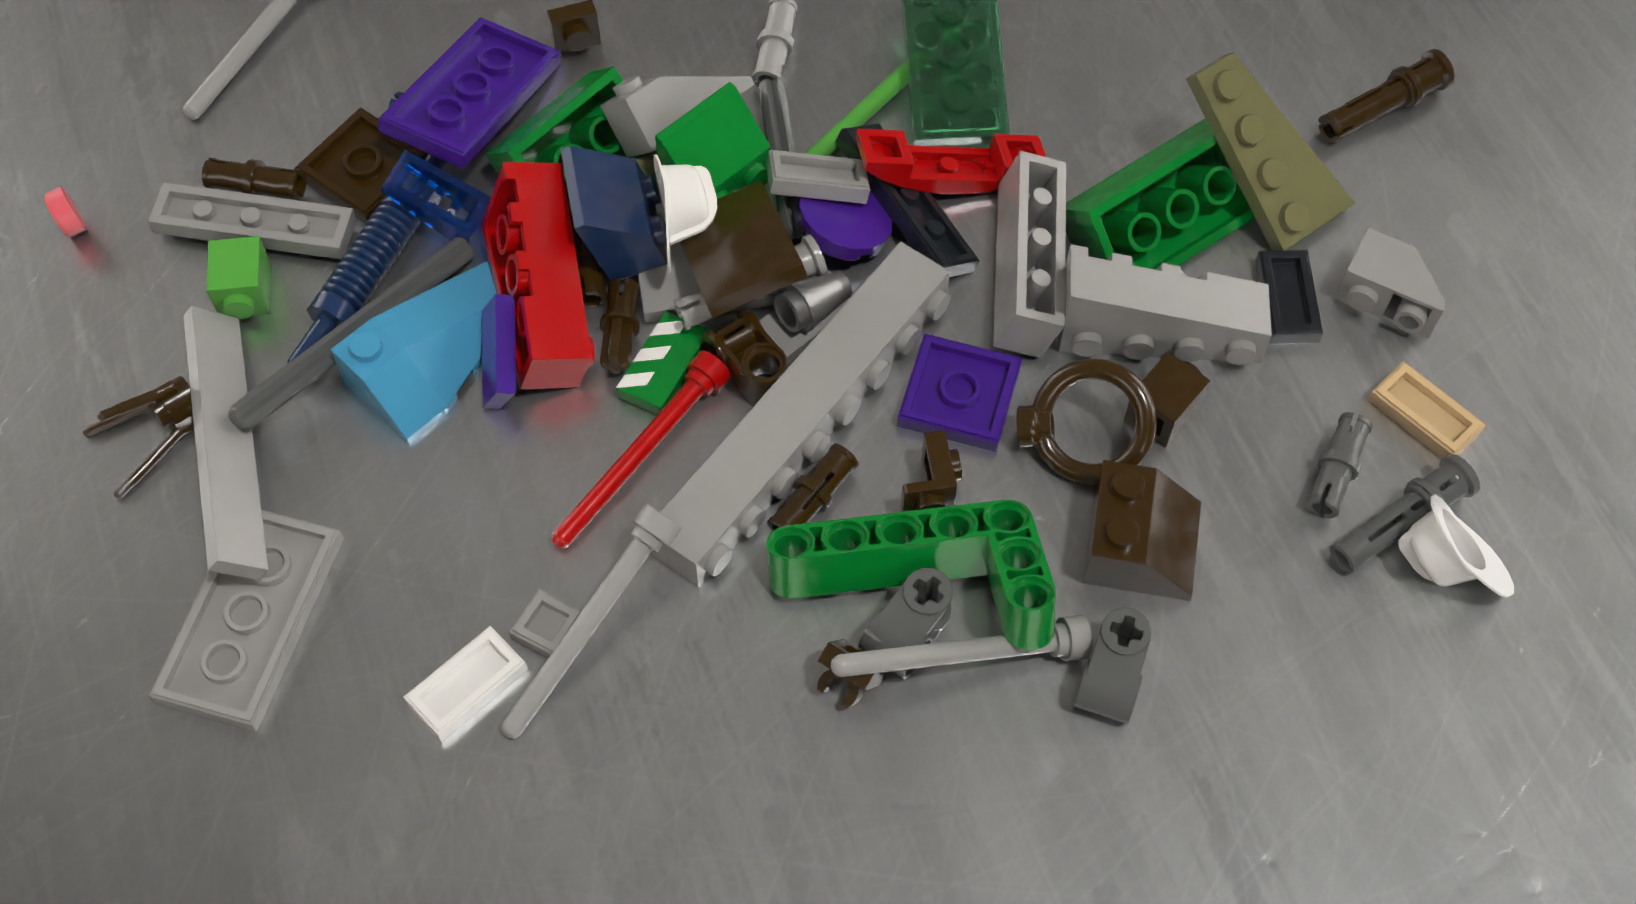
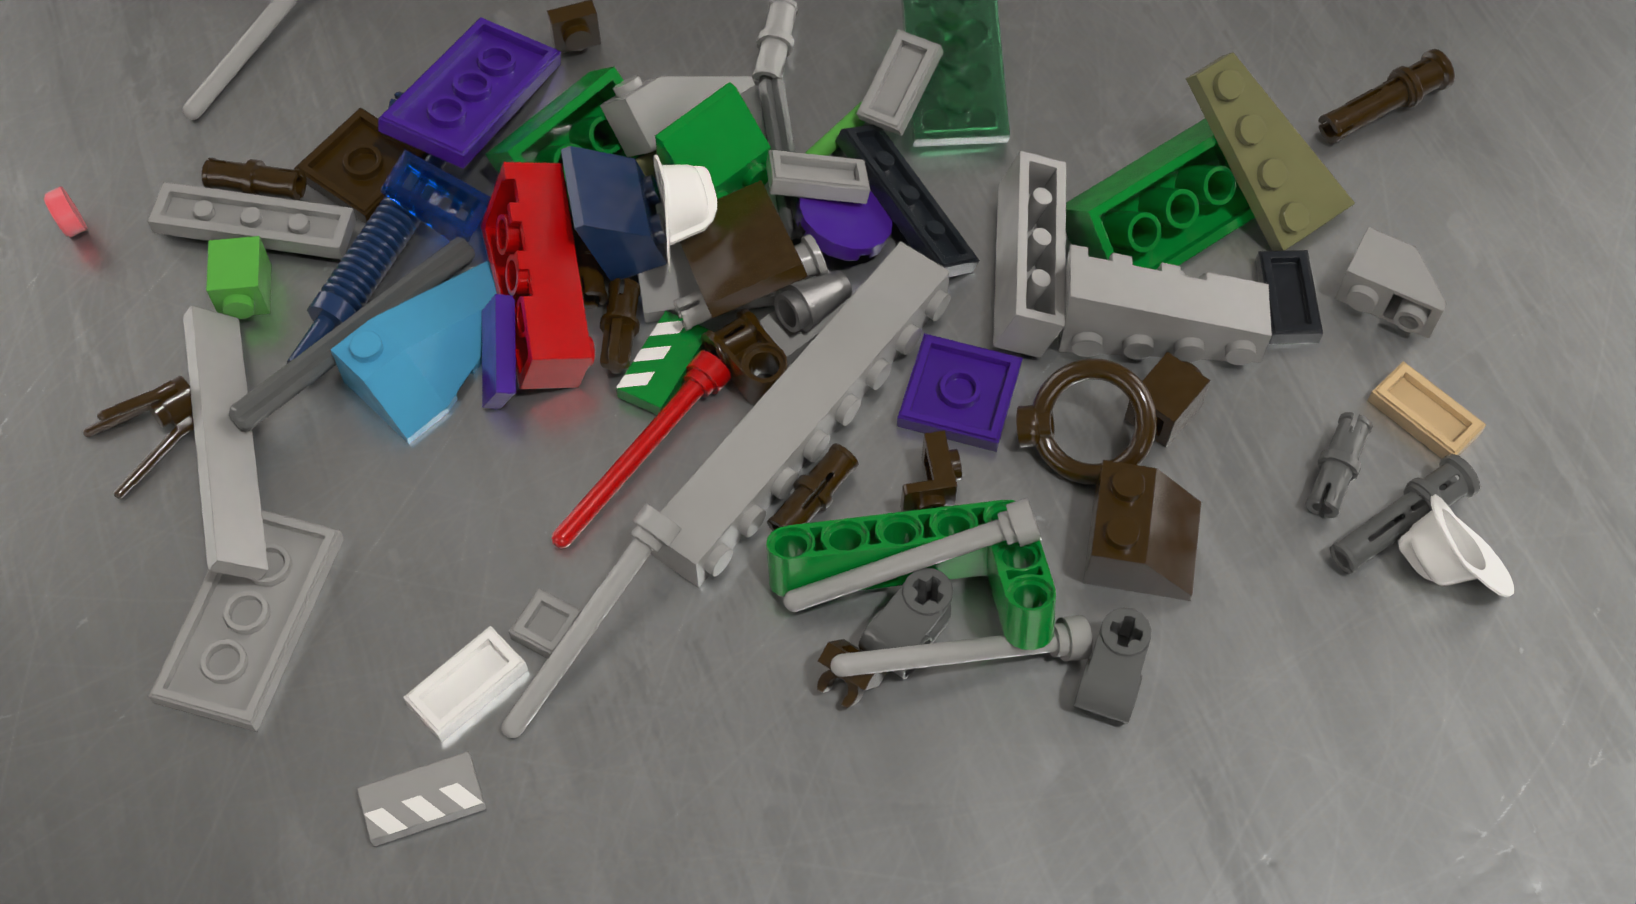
red slope [855,128,1047,194] -> none
none -> light grey tile [357,751,486,847]
none -> light grey piece [783,498,1042,612]
none -> light grey tile [856,29,943,136]

